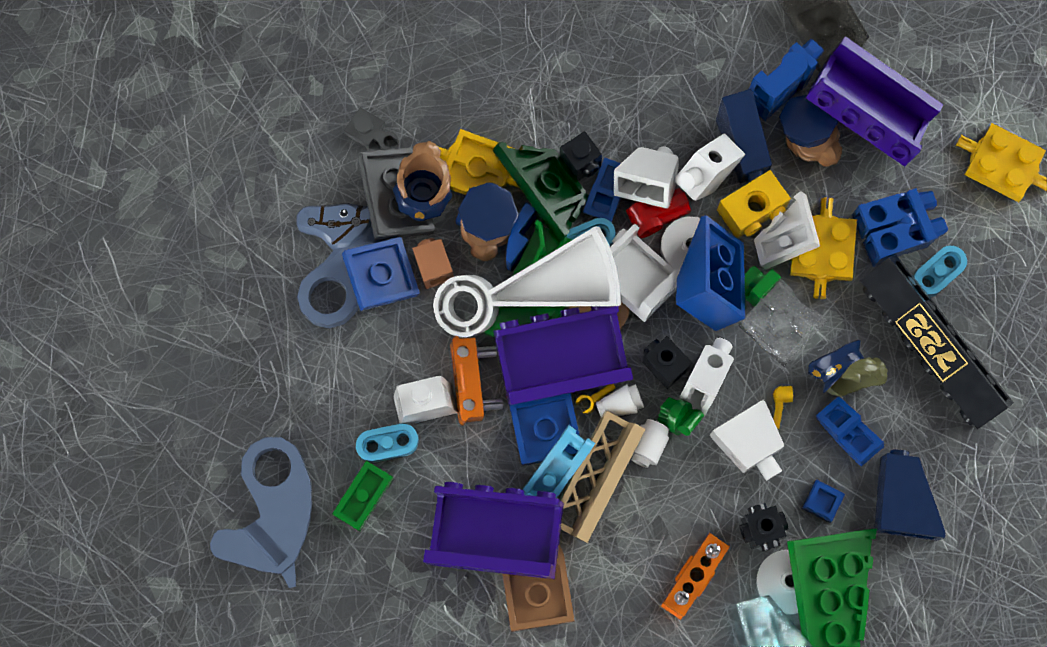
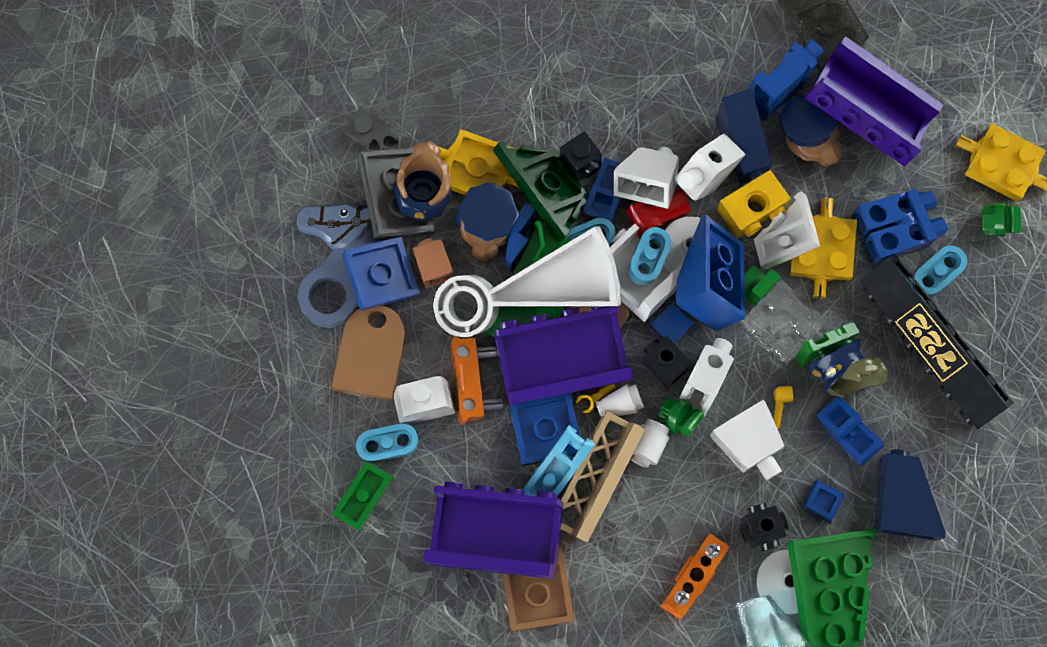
sand blue animal [210,437,312,588] -> none
none -> medium nougat tile [331,305,406,401]
none -> medium azure plate [628,227,671,285]
none -> blue tile [650,303,694,344]
none -> green wing [795,322,860,368]
none -> green piece [982,202,1022,237]

